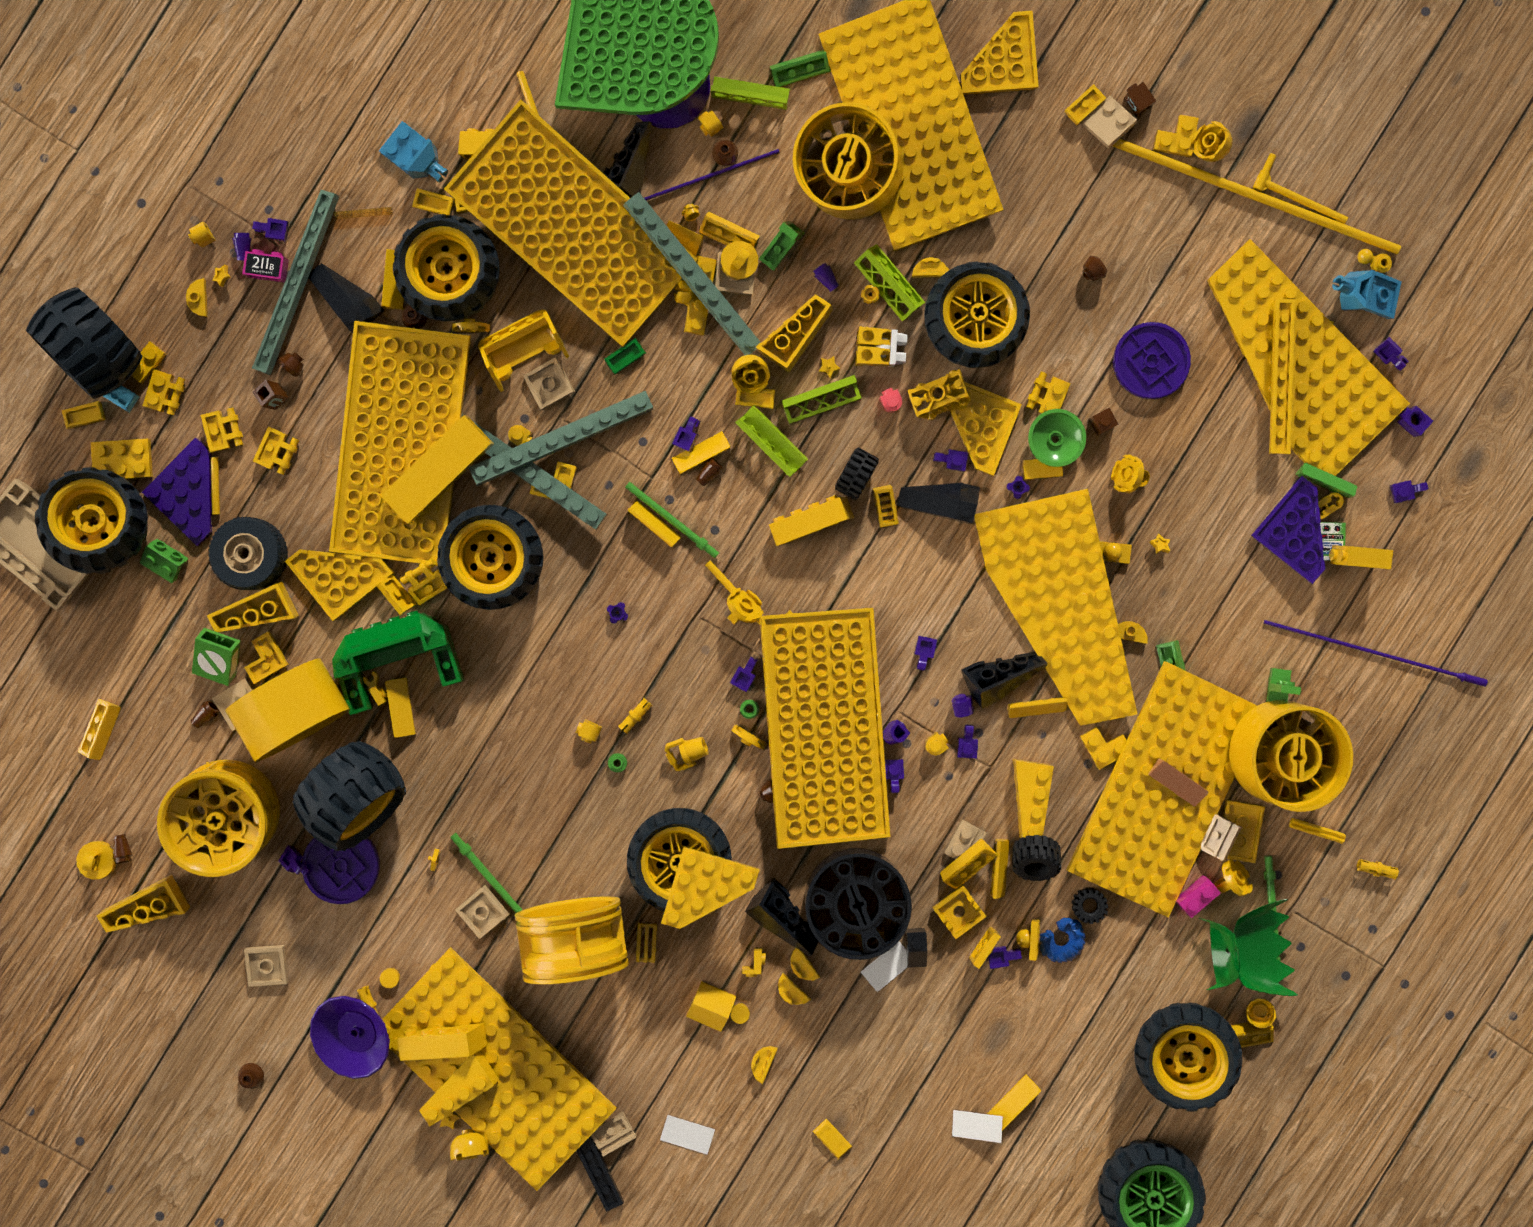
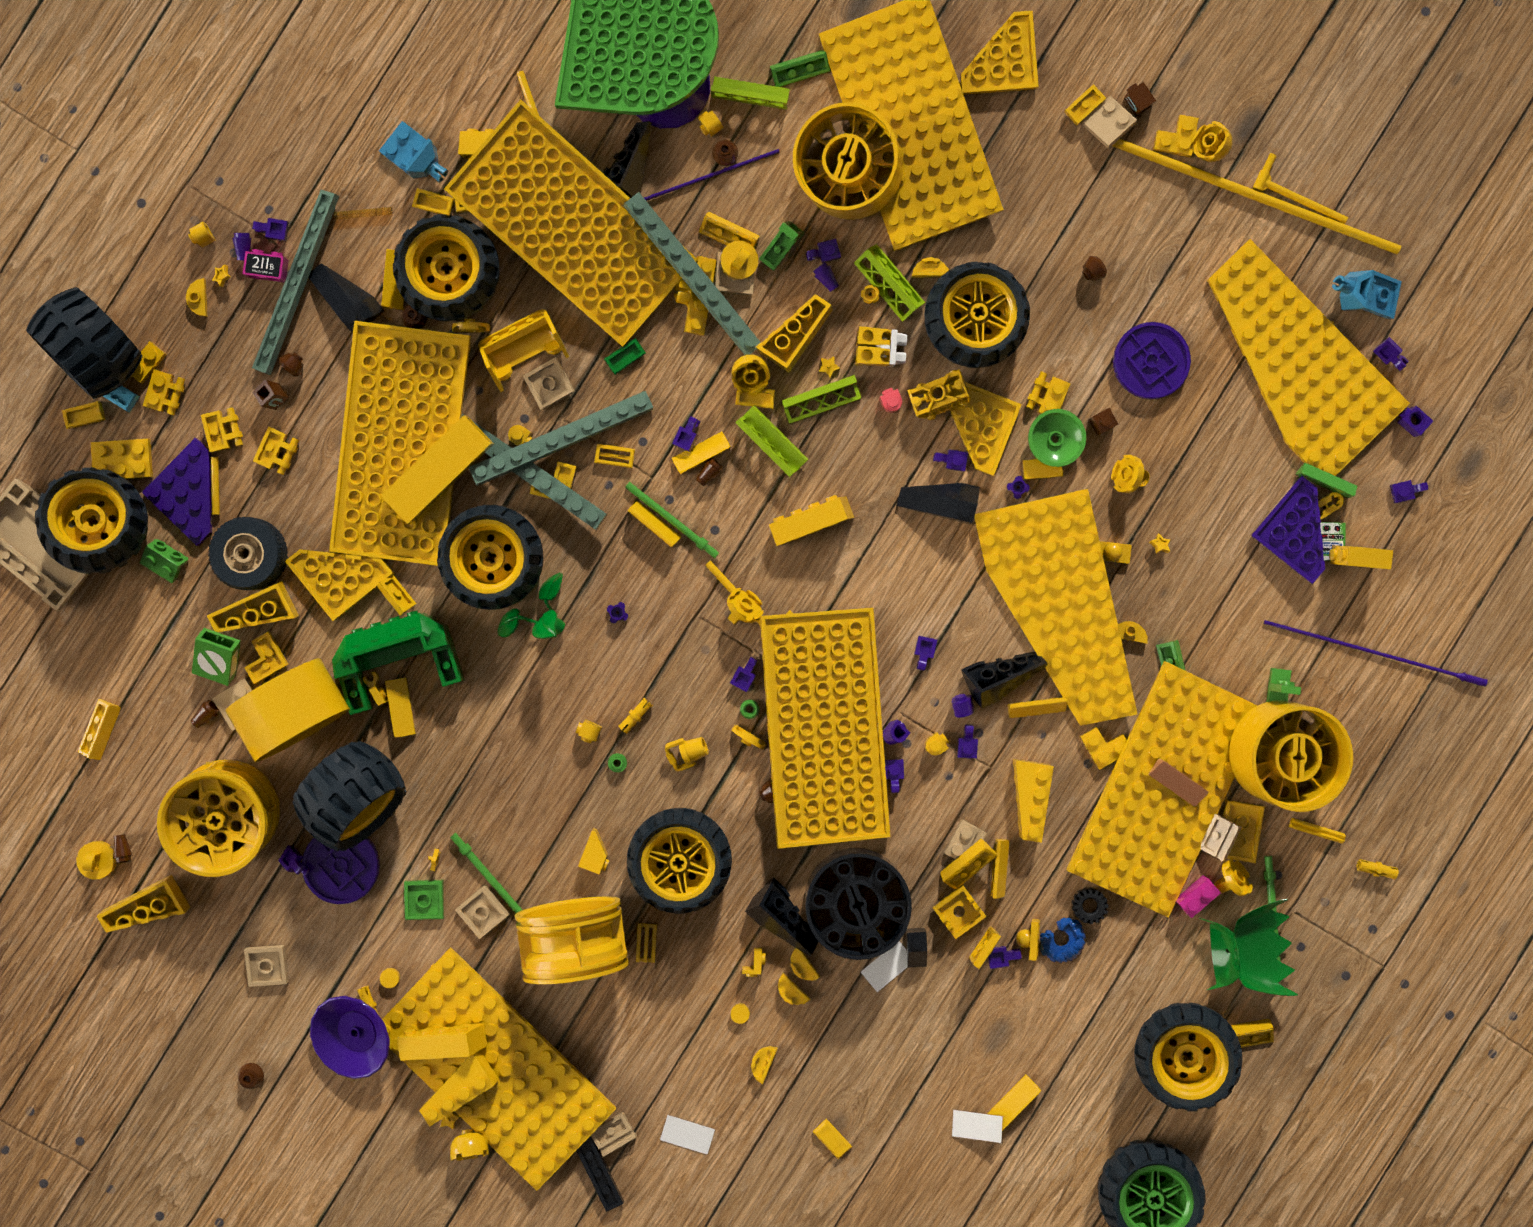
yellow plate [400,559,447,605] -> none
yellow plate [661,846,760,929] -> none
yellow slope [666,221,704,256] -> none
yellow plate [681,204,700,221] -> none
yellow slope [686,981,736,1032] -> none
black tyre [835,447,879,501] -> none
yellow slope [872,485,899,528] -> none
black tyre [1012,835,1061,881] -> none
yellow hair [1246,998,1276,1029] -> none
yellow plate [1269,299,1295,455] -> none
yellow plate [1357,249,1392,273] -> none
none -> bright green tile [404,880,444,920]
none -> green plant [497,573,565,639]
none -> yellow slope [578,828,609,875]
none -> yellow tile [594,444,635,469]
none -> dark purple plate [806,239,841,263]

